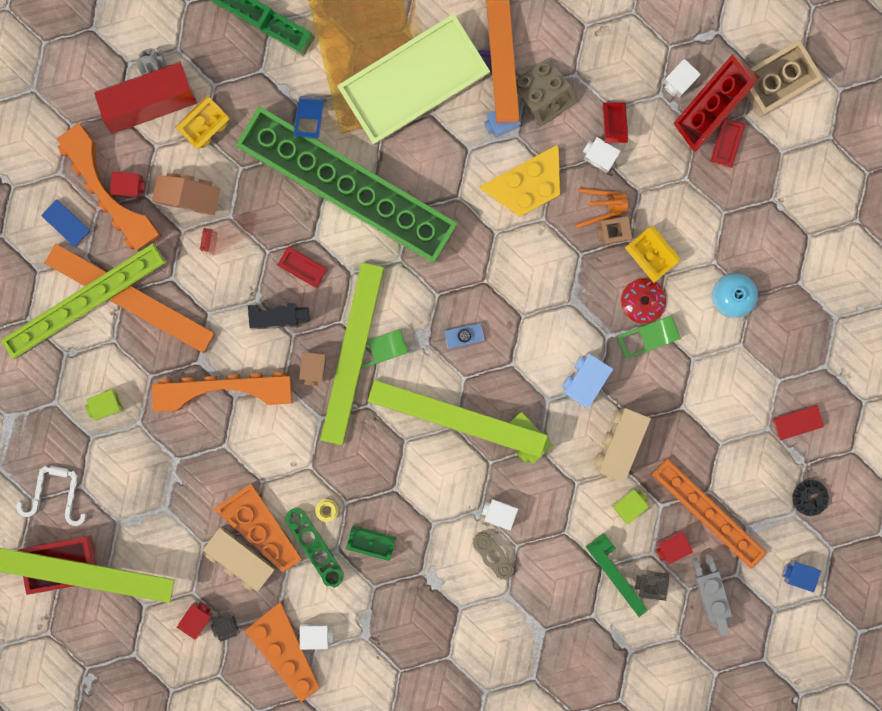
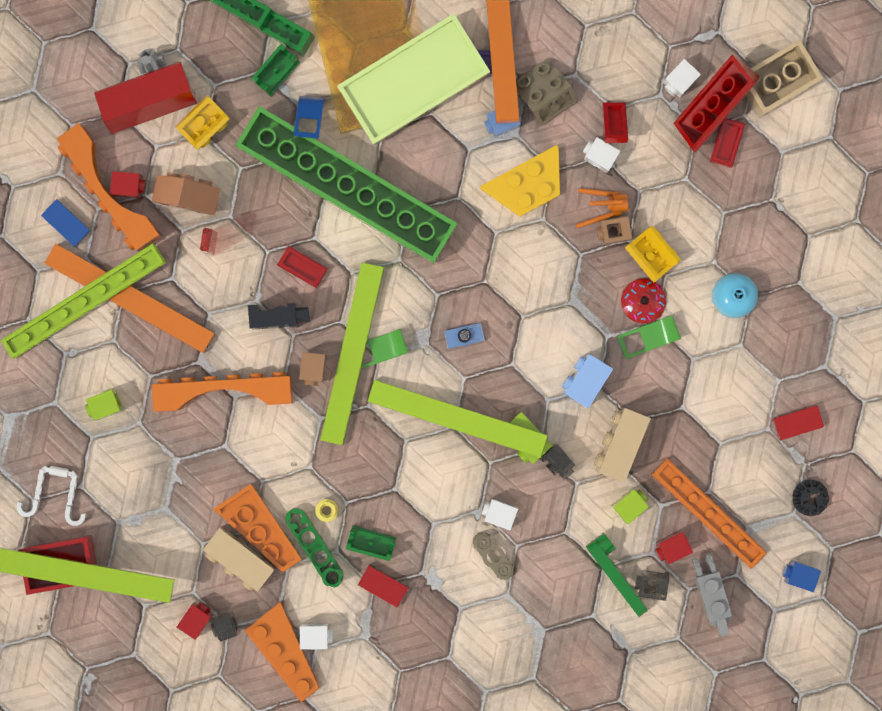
none -> green hinge [251,44,300,97]
none -> red tile [358,565,409,607]
none -> clear smoke brick [539,444,575,480]

